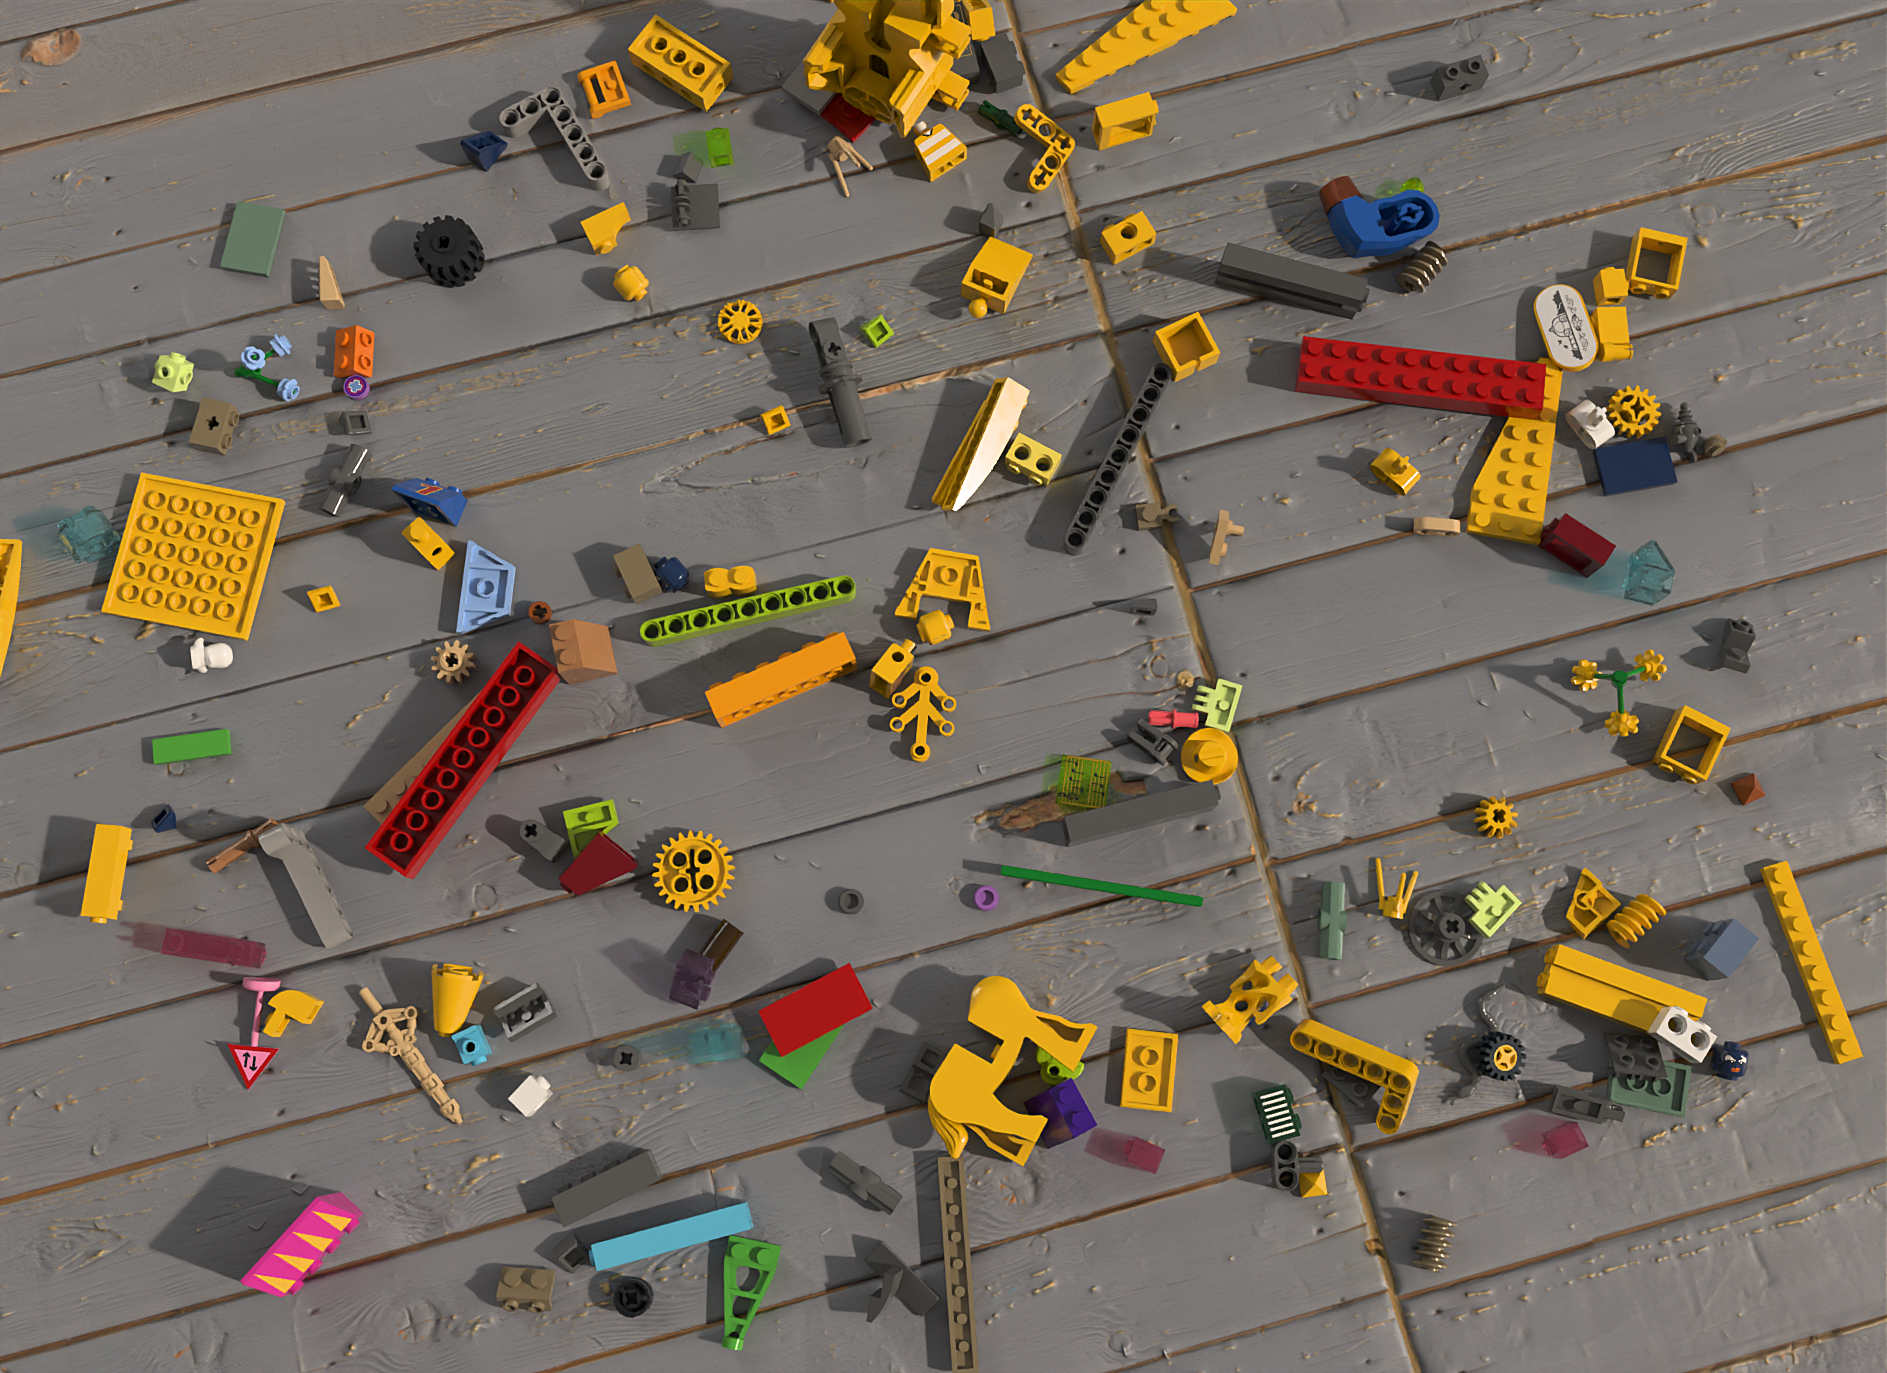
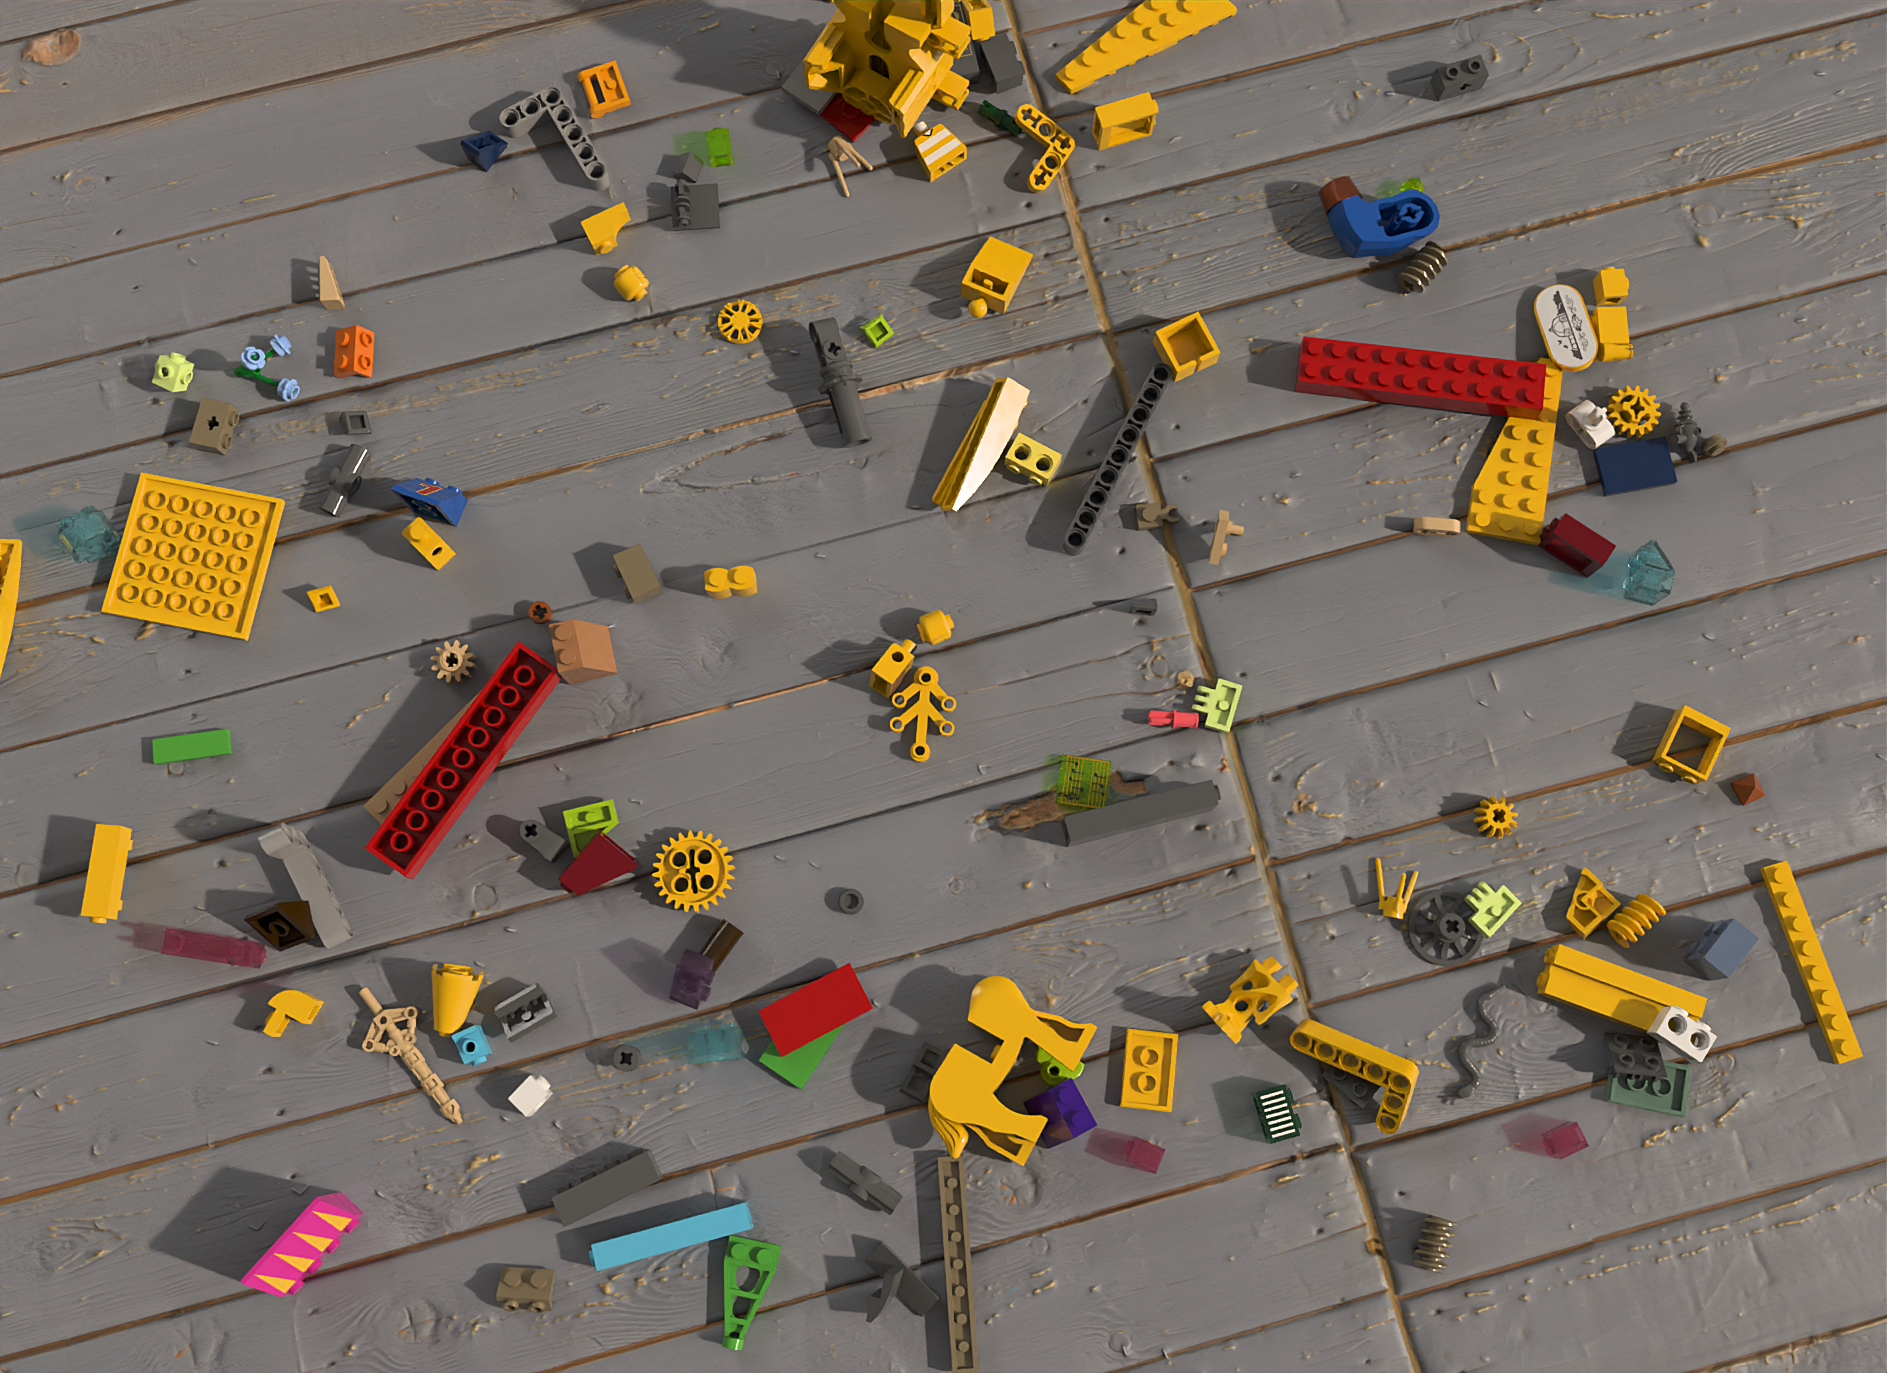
dark blue slope [151,804,176,833] -> none
white animal [190,638,233,673] -> none
medium nougat pin [206,818,278,874] -> none
sand green tile [220,201,286,277] -> none
bright pink piece [227,977,281,1090] -> none
tile [343,375,370,400] -> none
black wheel [413,215,485,288] -> none
light blue wing [456,540,516,634] -> none
dark grey slope [553,1232,589,1274] -> none
black wheel [613,1277,654,1318] -> none
yellow brick [628,14,734,112] -> none
lime beam [640,576,856,647] -> none
dark blue head [654,556,689,593] -> none
light orange brick [705,632,858,728] -> none
yellow slope [760,405,791,435] -> none
yellow wing [895,548,990,632] -> none
medium lavender tile [974,885,999,911] -> none
dark grey slope [978,203,1004,238] -> none
green tile [1000,865,1203,907] -> none
yellow brick [1099,211,1157,265] -> none
dark grey piece [1127,718,1179,766] -> none
yellow hat [1181,728,1238,784] -> none
dark grey brick [1215,242,1370,319] -> none
dark grey beam [1270,1139,1323,1191] -> none
yellow slope [1299,1170,1327,1198] -> none
sand green piece [1317,882,1347,960] -> none
yellow beam [1369,448,1421,496] -> none
black wheel [1474,1031,1526,1081] -> none
dark grey hinge [1548,1084,1625,1125] -> none
yellow plant [1571,649,1667,736] -> none
yellow window [1625,227,1688,299] -> none
dark blue head [1711,1041,1749,1081] -> none
dark grey slope [1719,618,1756,674] -> none
none -> dark brown slope [244,900,315,952]

